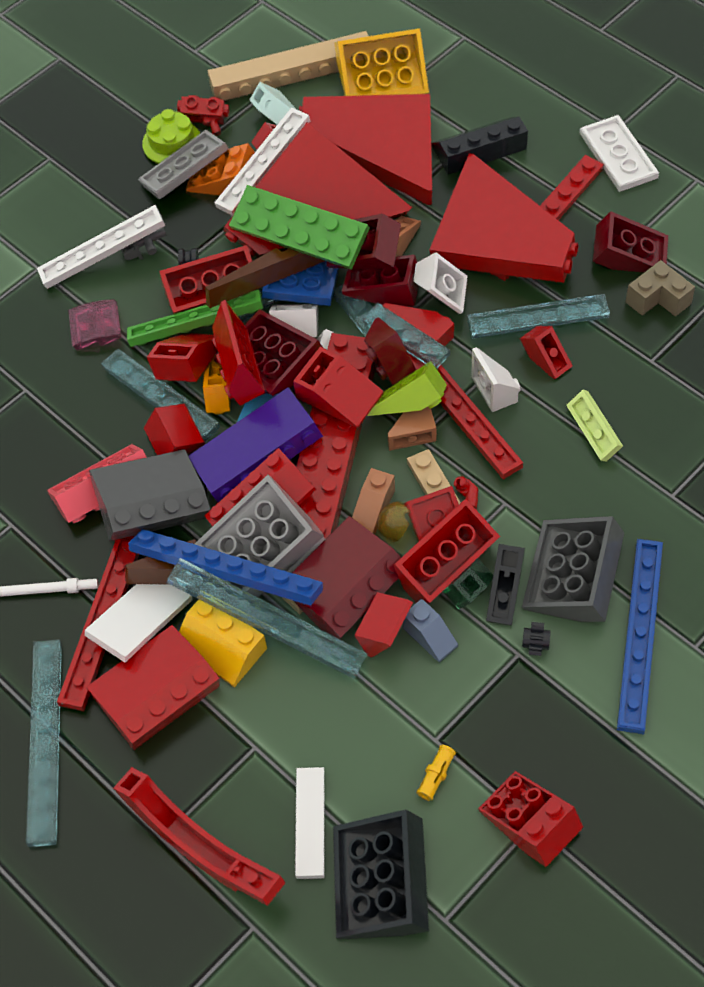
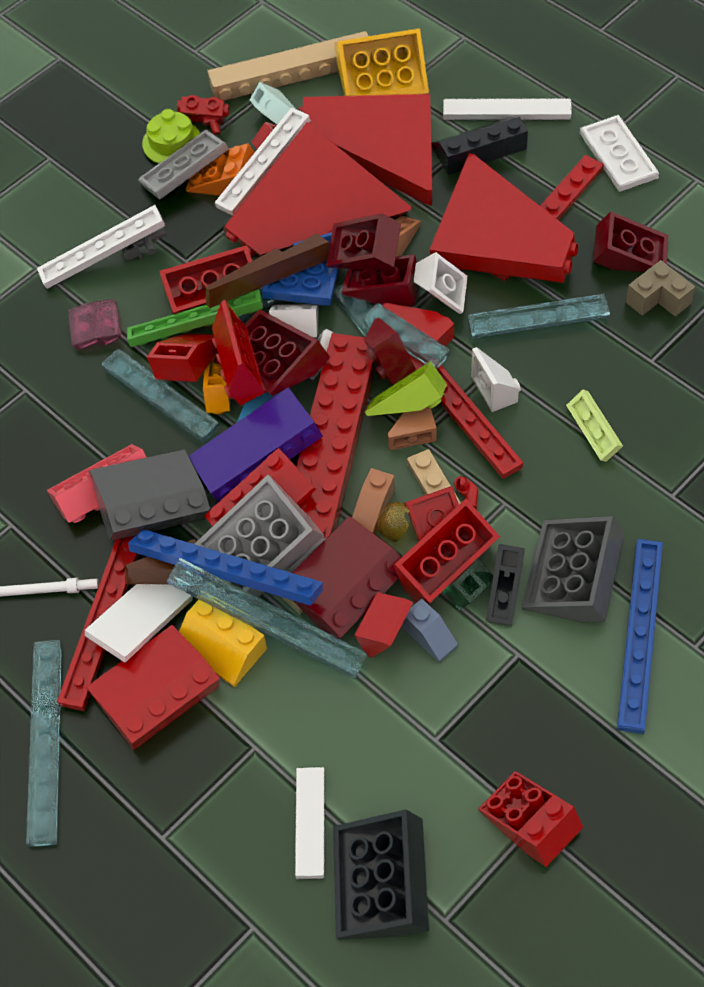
red arch [113,767,286,906] -> none
red slope [144,404,206,455] -> none
black wheel [178,248,199,265] -> none
bright green plate [229,185,370,270] -> none
red slope [293,346,384,428] -> none
yellow pin [416,745,456,801] -> none
red slope [520,326,573,379] -> none
black gear [522,622,551,656] -> none
none -> white tile [443,99,571,120]

